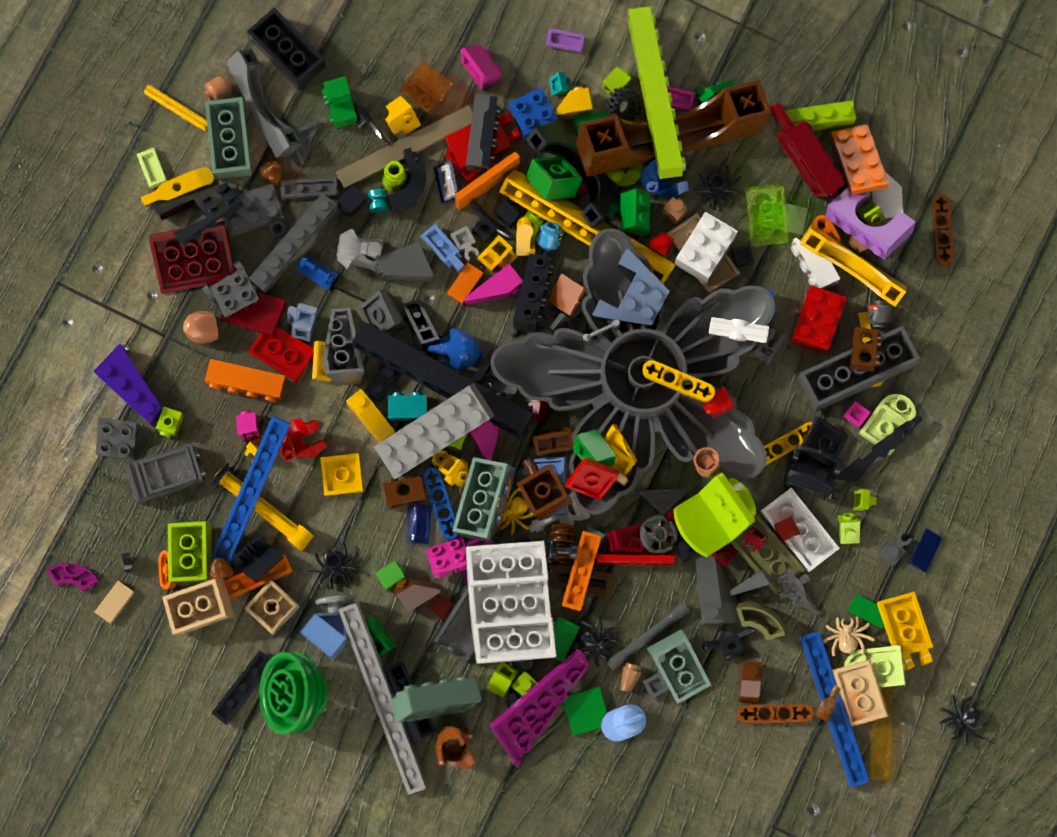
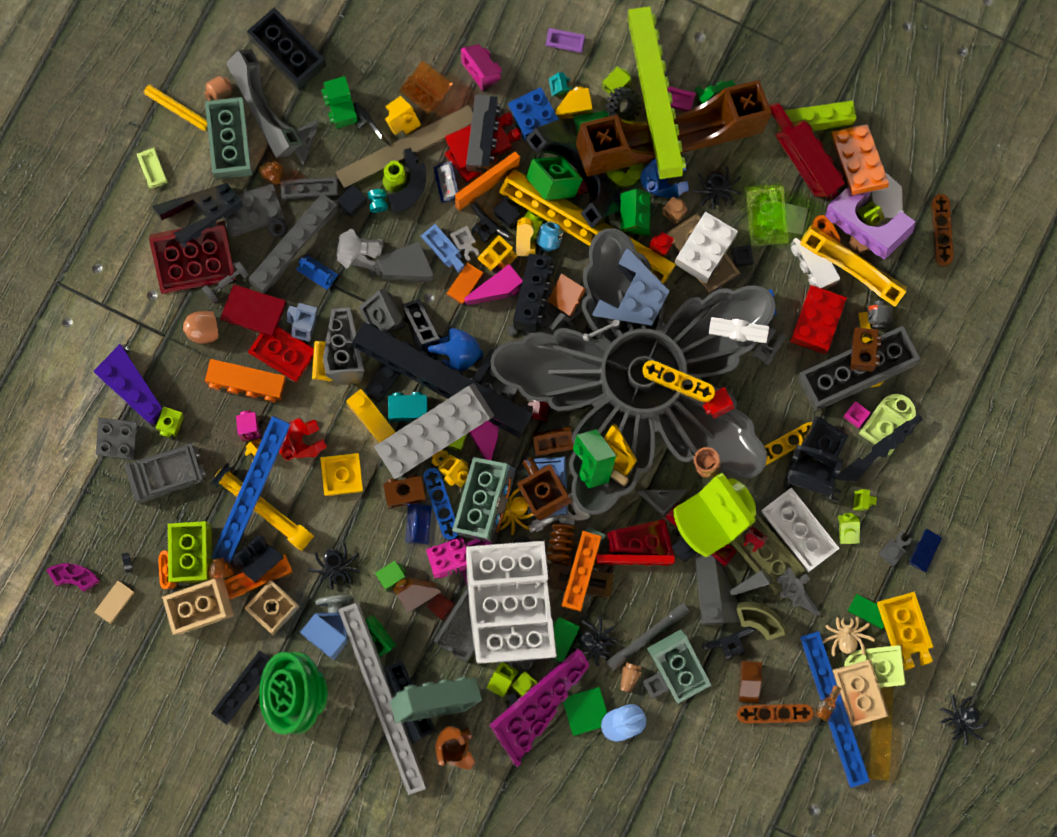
yellow piece [140,167,214,206] -> none
dark grey hinge [210,269,259,318] -> none
black piece [547,538,577,561] -> none
red tile [566,457,619,500] -> none
dark grey piece [640,515,677,554] -> none
clear red tile [774,516,800,542] -> none

